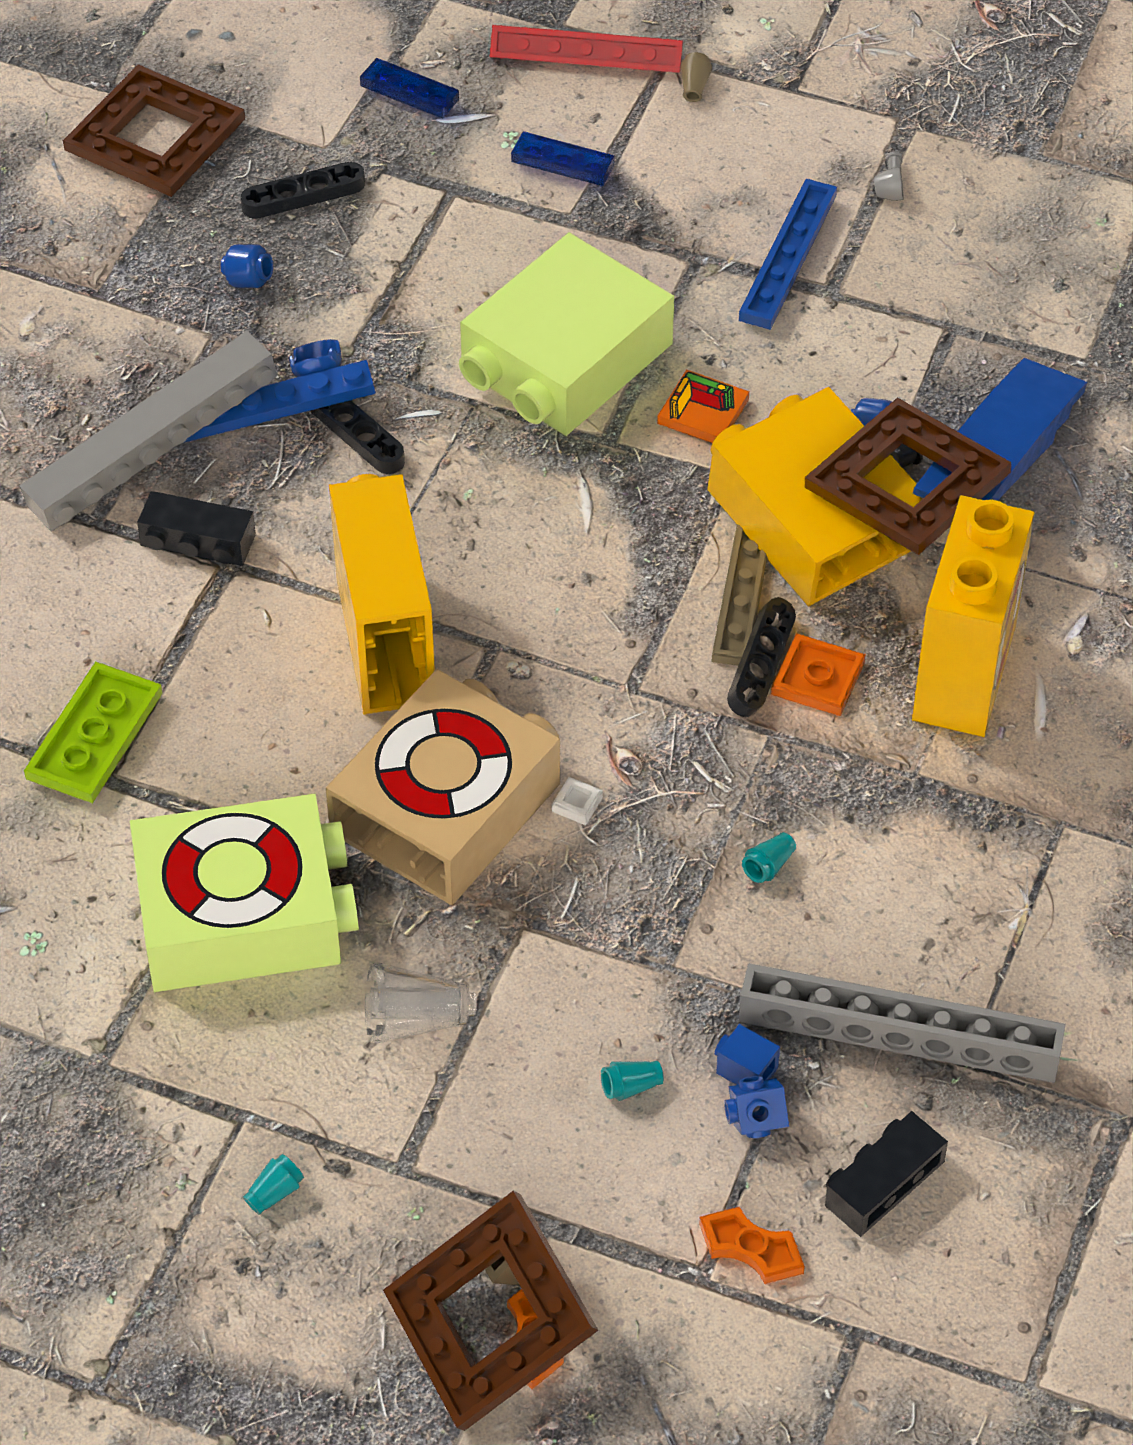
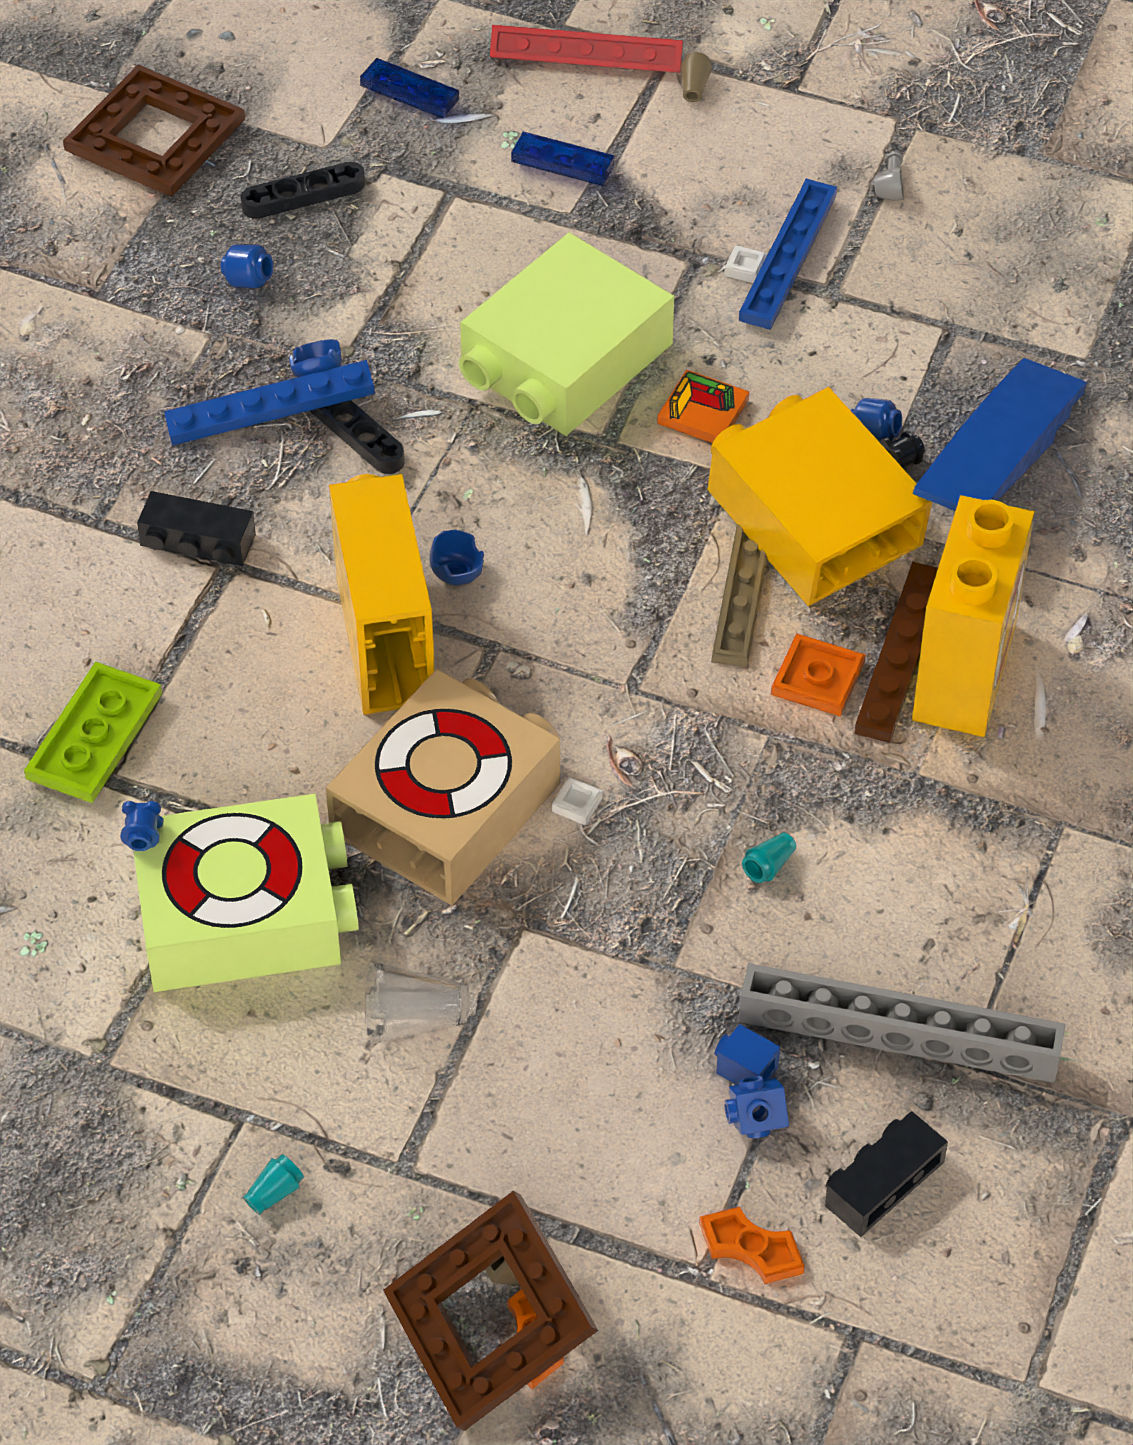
light grey brick [19,331,278,532] -> none
teal cone [601,1061,664,1101] -> none
black beam [727,597,796,717] -> none
reddish brown plate [805,397,1011,555] -> none
none -> blue brick [120,801,164,851]
none -> blue hair [429,529,484,586]
none -> white tile [724,245,767,283]
none -> reddish brown plate [854,561,938,743]

